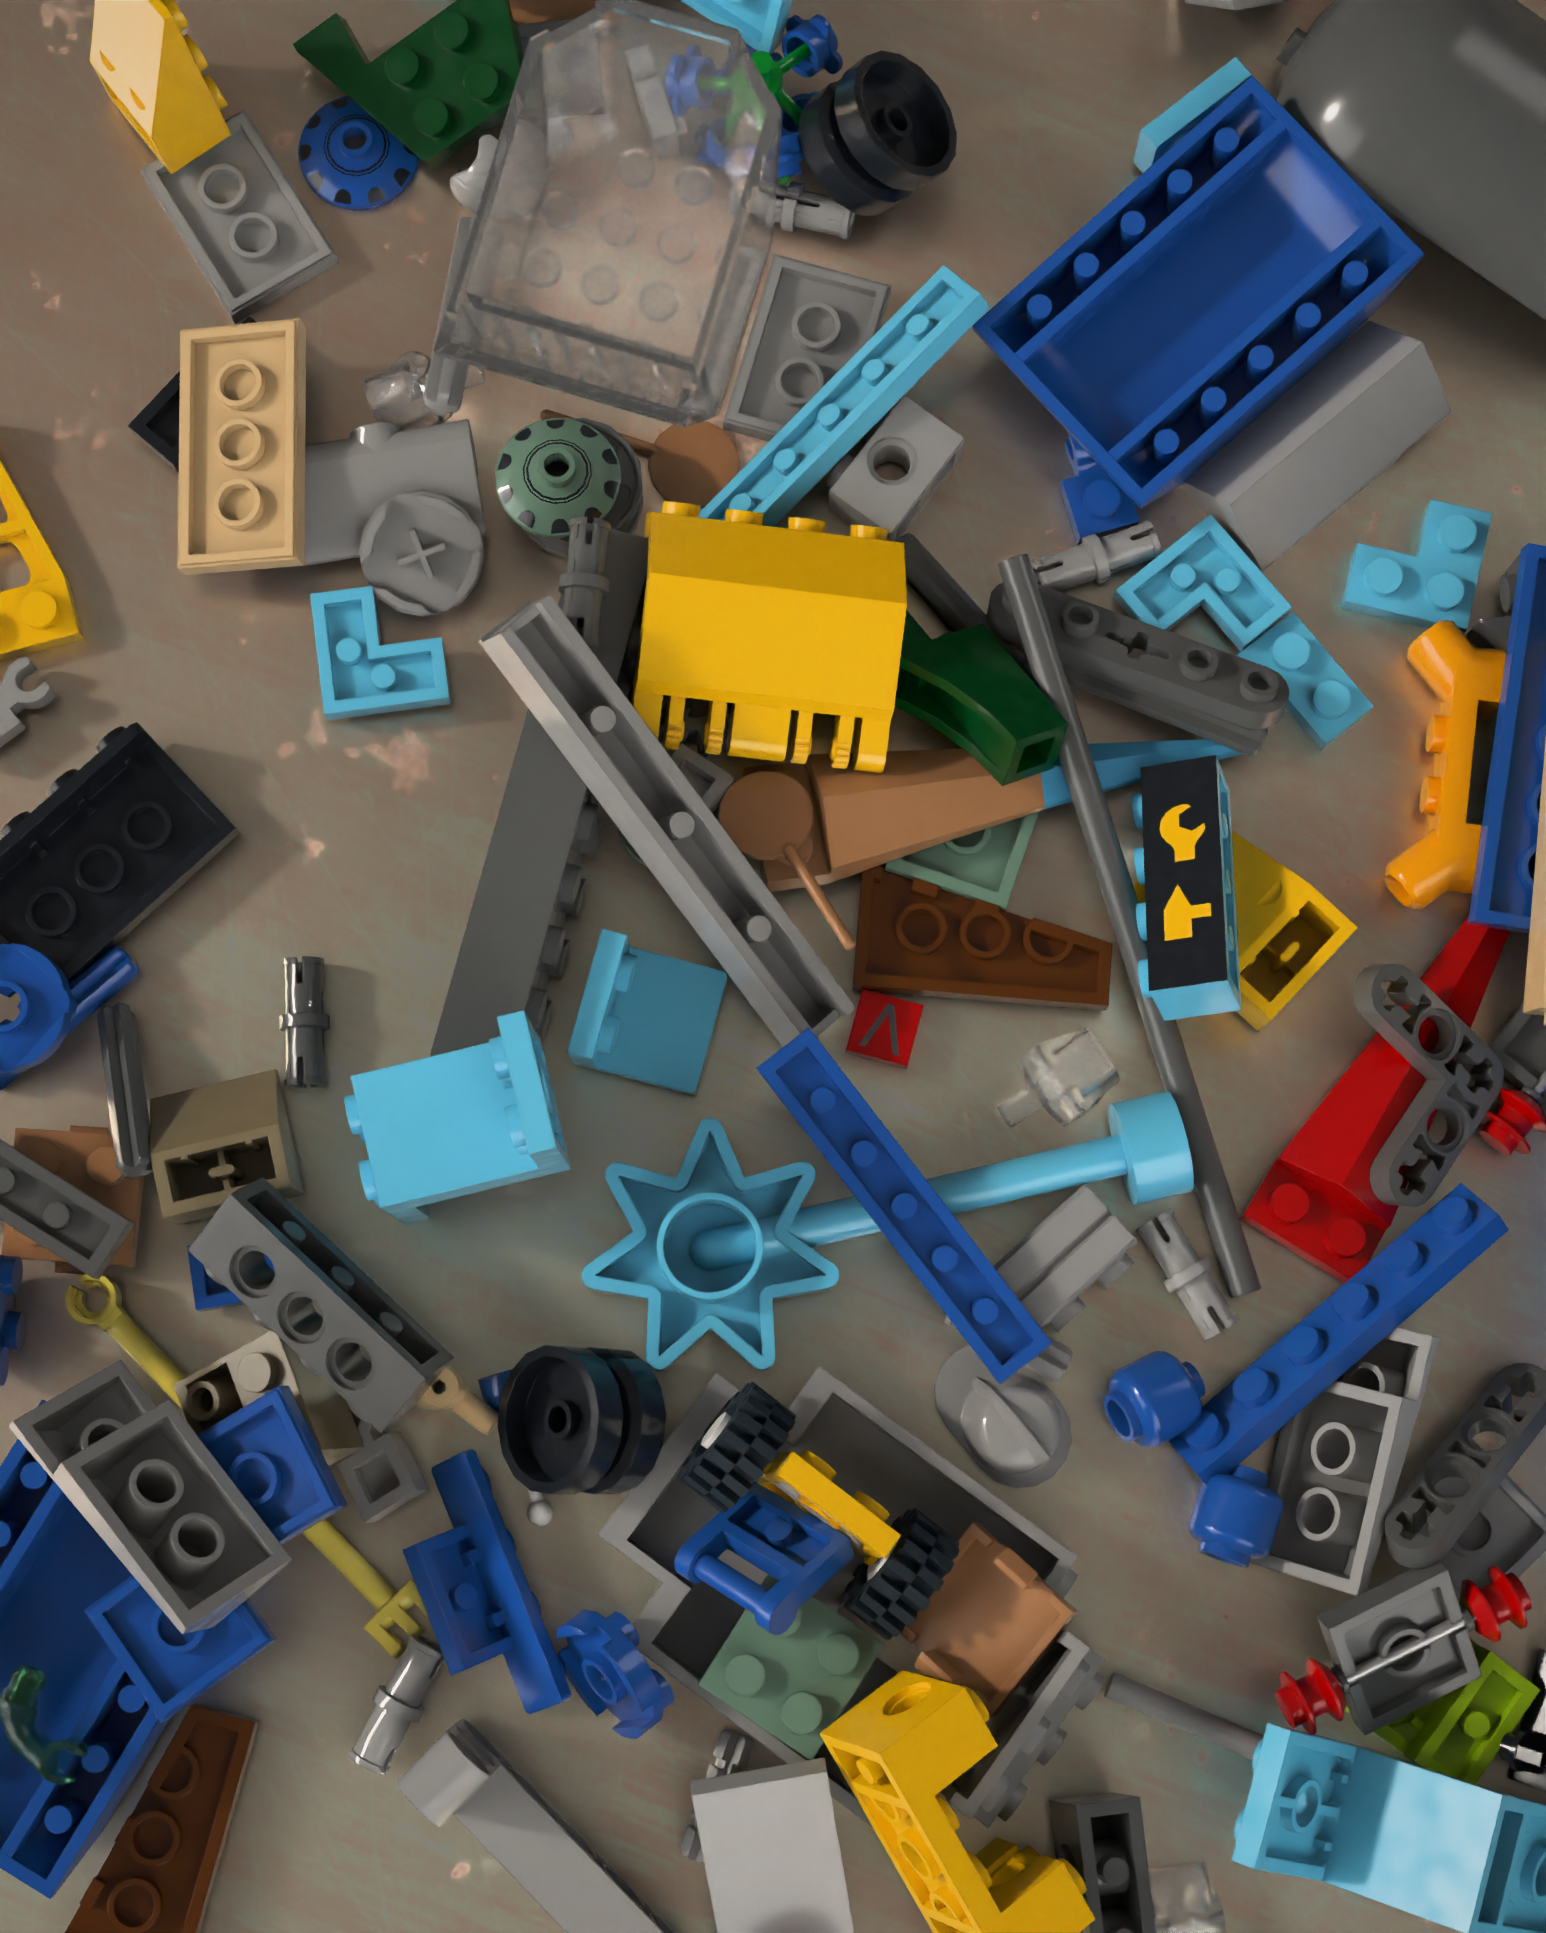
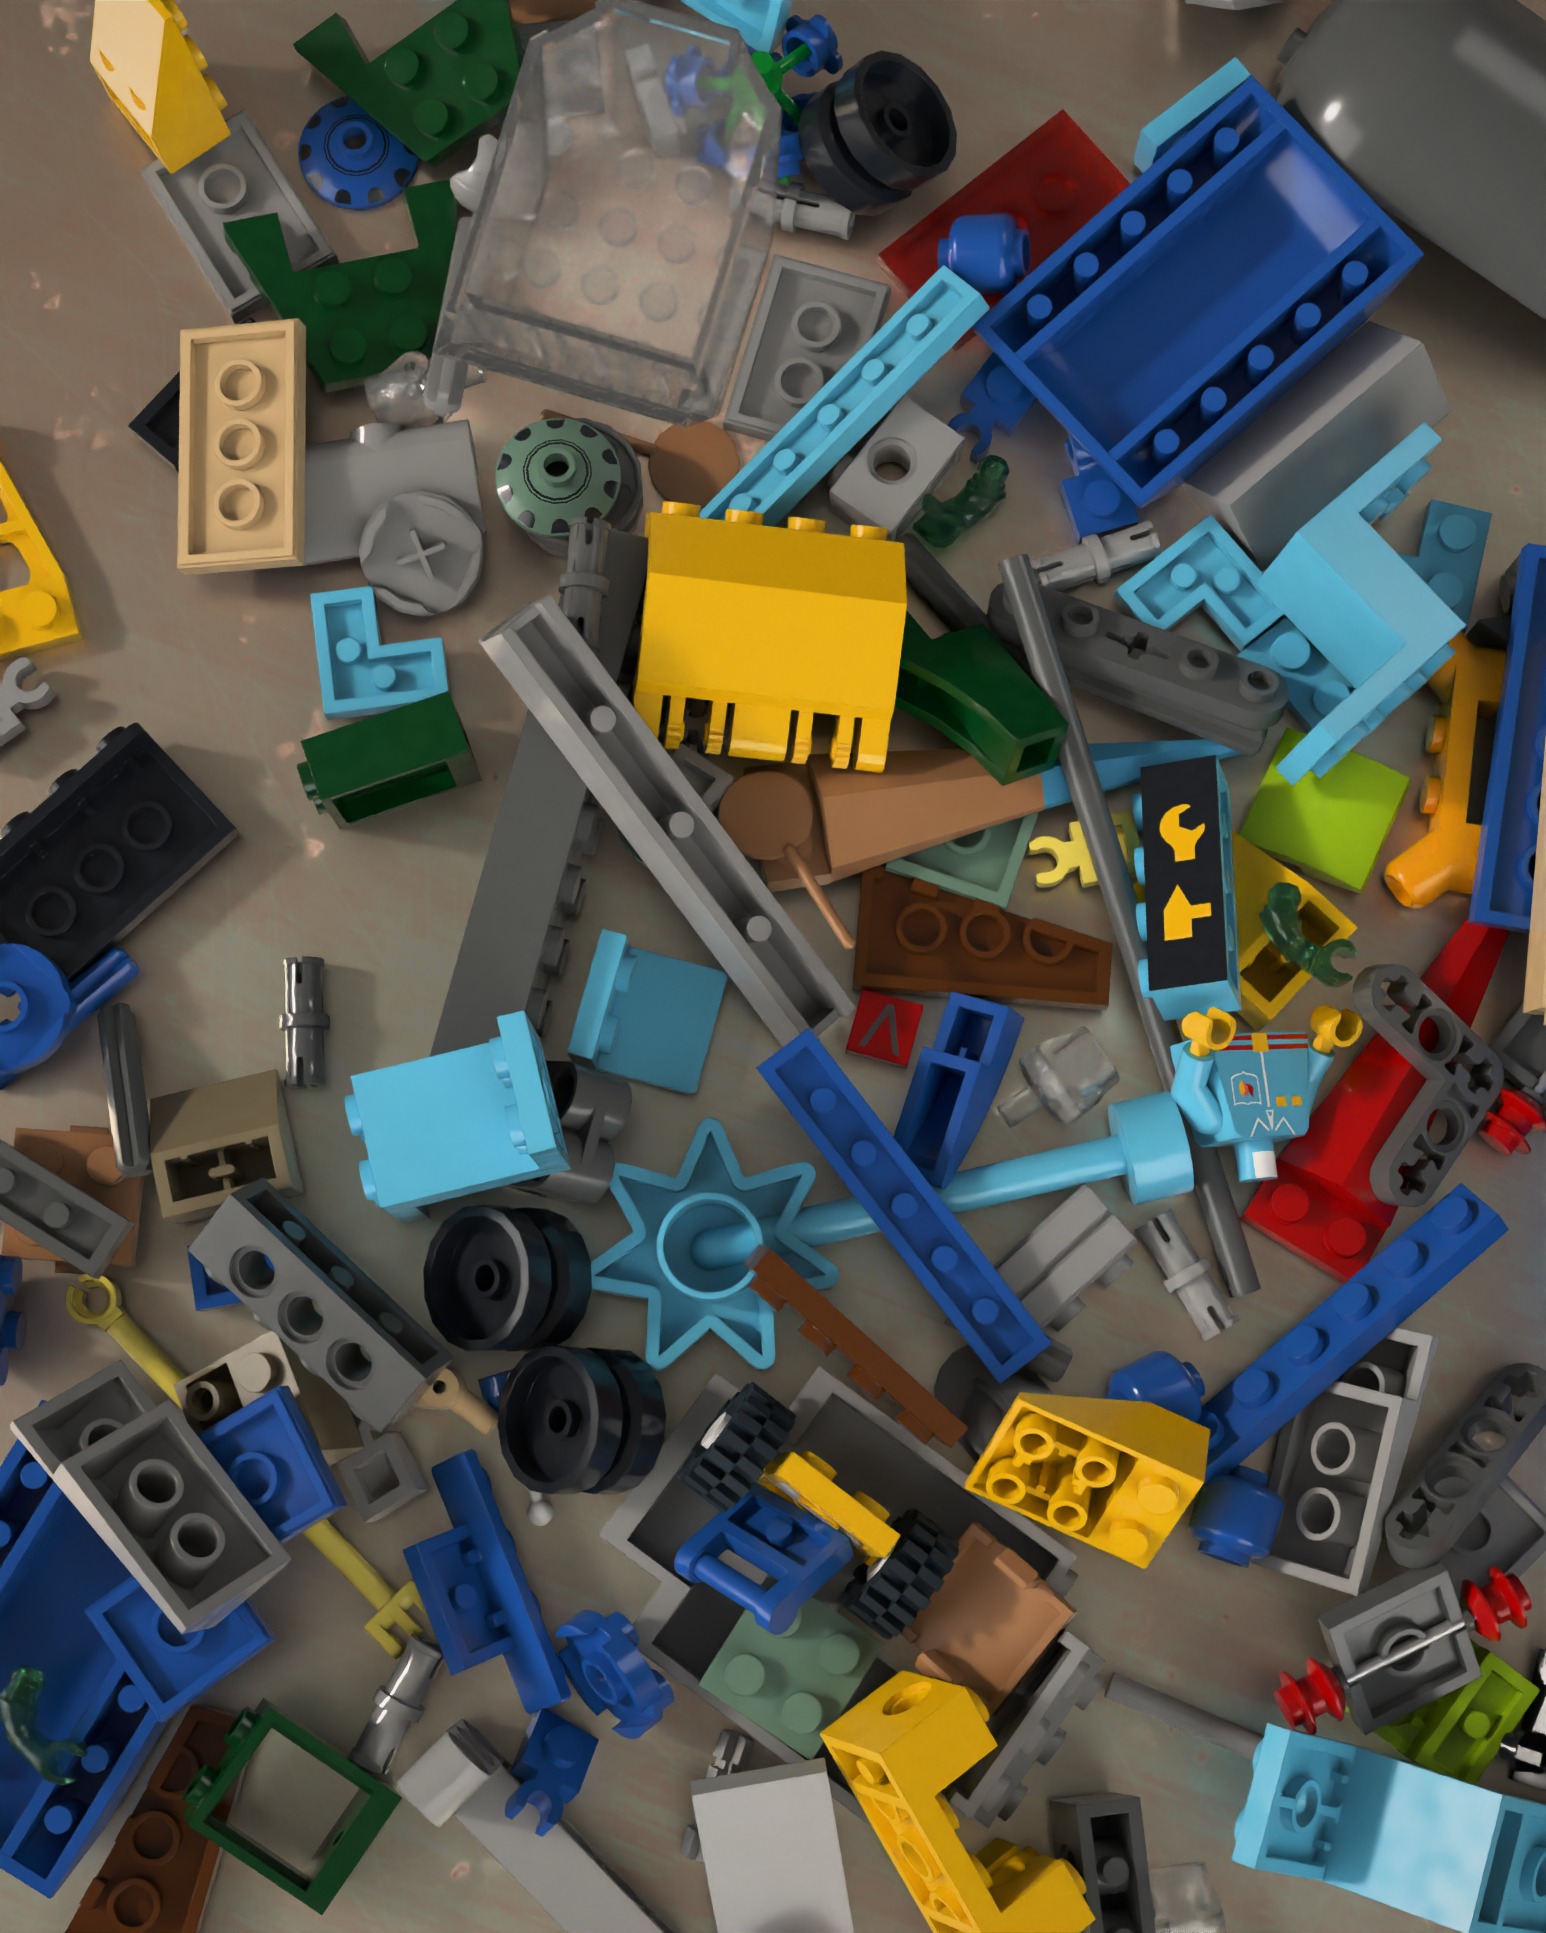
none -> dark green window [183,1698,402,1915]
none -> dark green wing [223,179,458,393]
none -> dark green window [297,691,482,829]
none -> black wheel [423,1205,592,1352]
none -> dark grey piece [504,1060,632,1205]
none -> blue plate [505,1707,599,1837]
none -> reddish brown wing [742,1244,968,1448]
none -> clear red tile [877,109,1130,352]
none -> blue slope [893,991,1025,1189]
none -> clear green piece [912,455,1010,548]
none -> blue head [938,213,1031,297]
none -> blue plate [947,352,1038,464]
none -> yellow slope [964,1392,1211,1569]
none -> light yellow plate [1027,809,1140,888]
none -> medium azure torso [1170,1005,1363,1183]
none -> lime slope [1239,727,1411,895]
none -> medium azure bracket [1255,422,1466,786]
none -> clear green piece [1258,882,1357,988]

